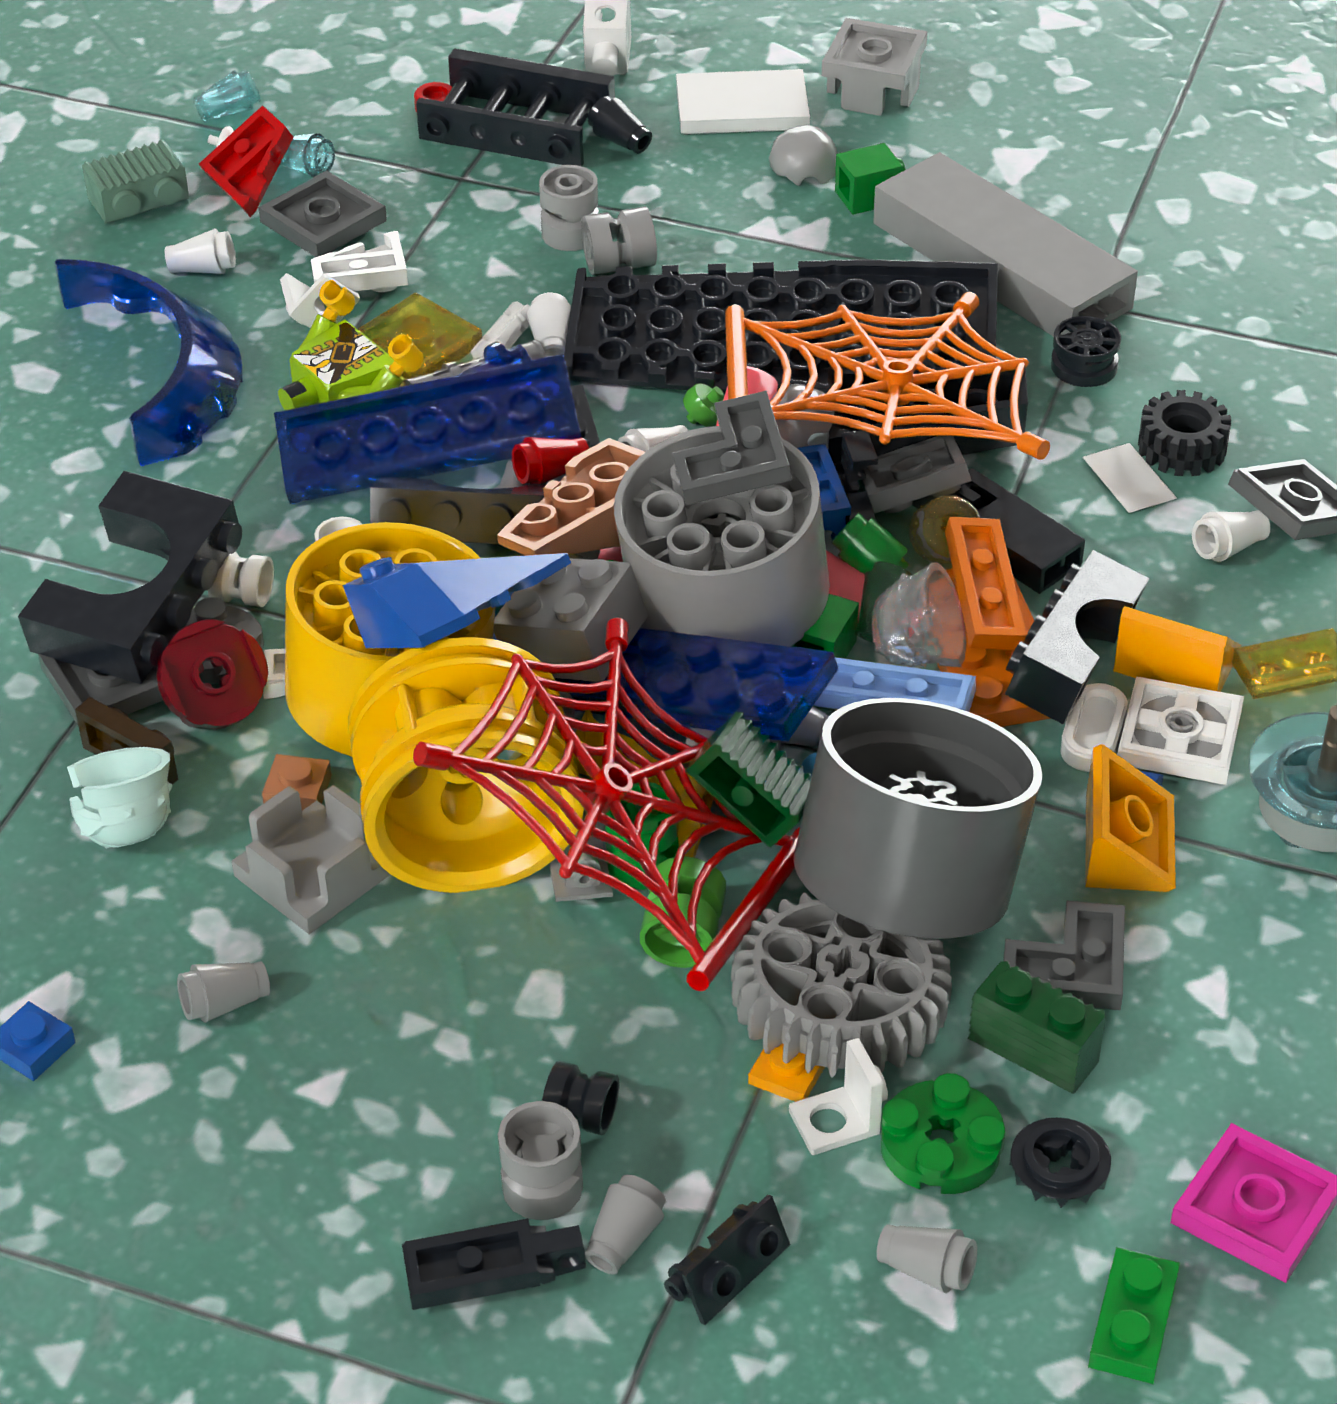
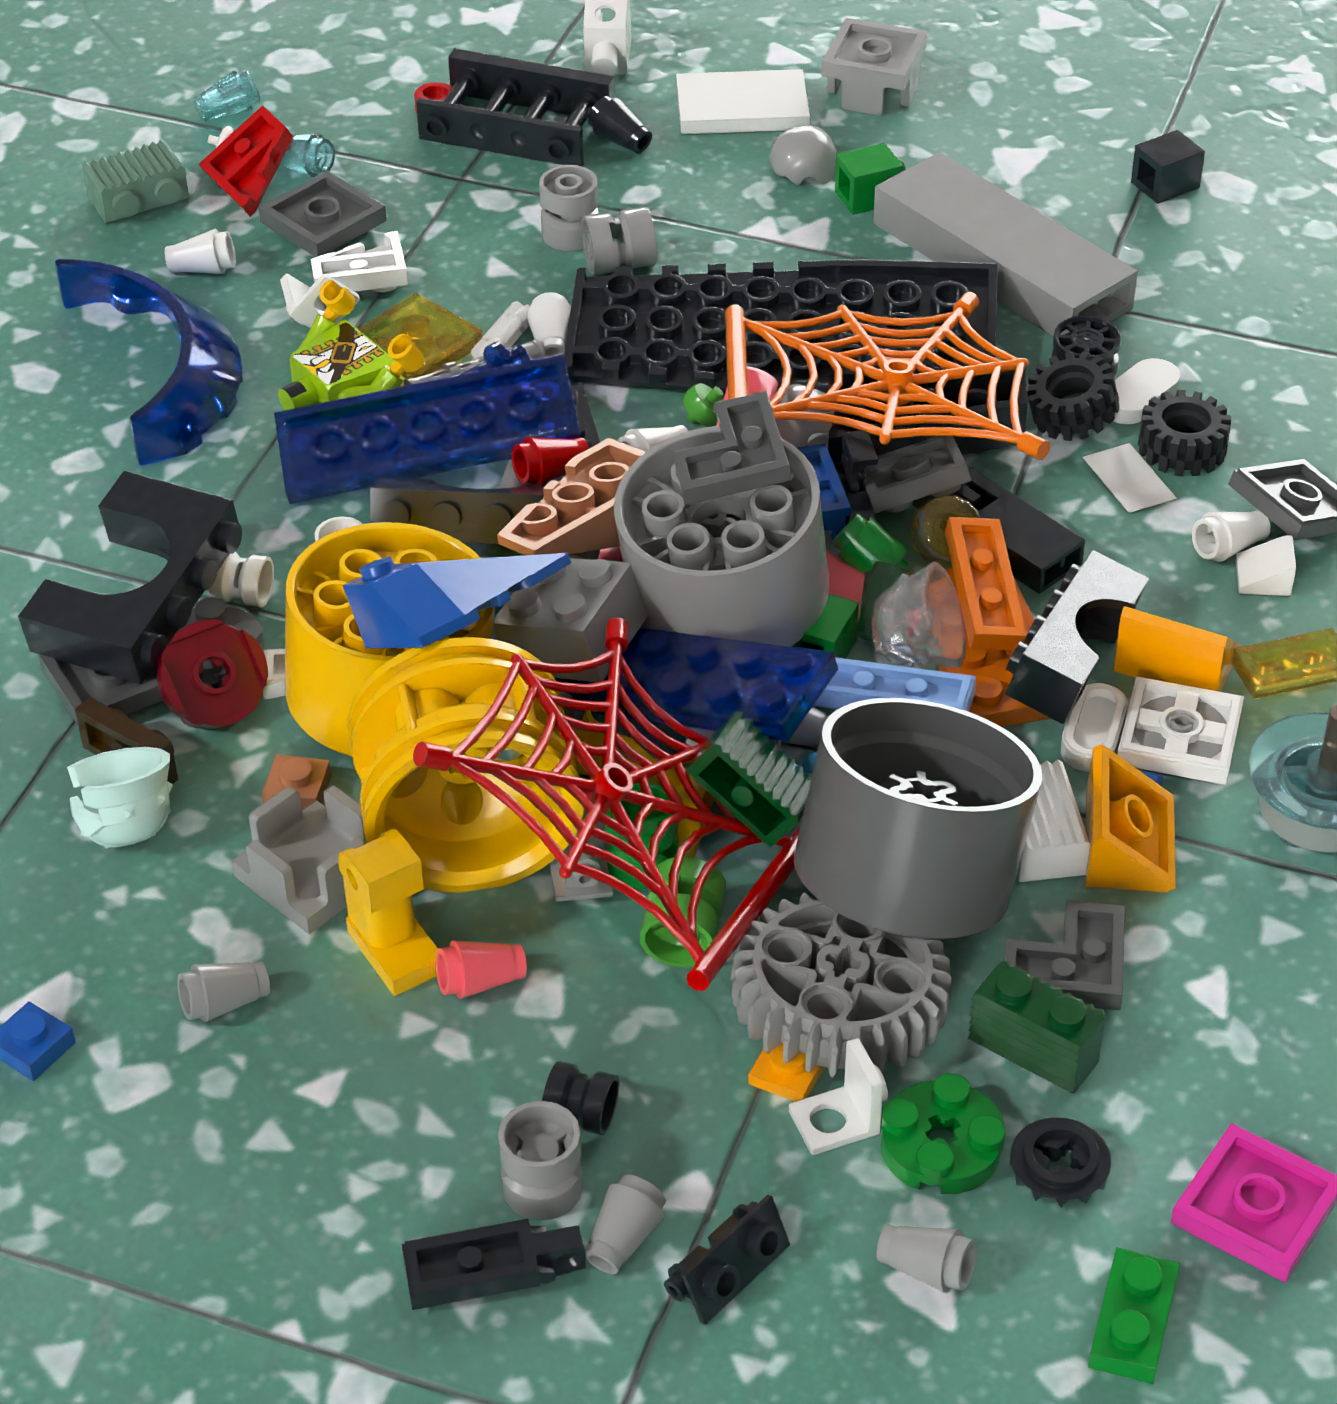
none -> yellow piece [338,829,438,997]
none -> coral cone [436,940,527,999]
none -> white brick [1017,759,1090,882]
none -> black tyre [1027,352,1120,441]
none -> white tile [1113,359,1180,424]
none -> black brick [1131,130,1205,204]
none -> white slope [1235,535,1296,596]

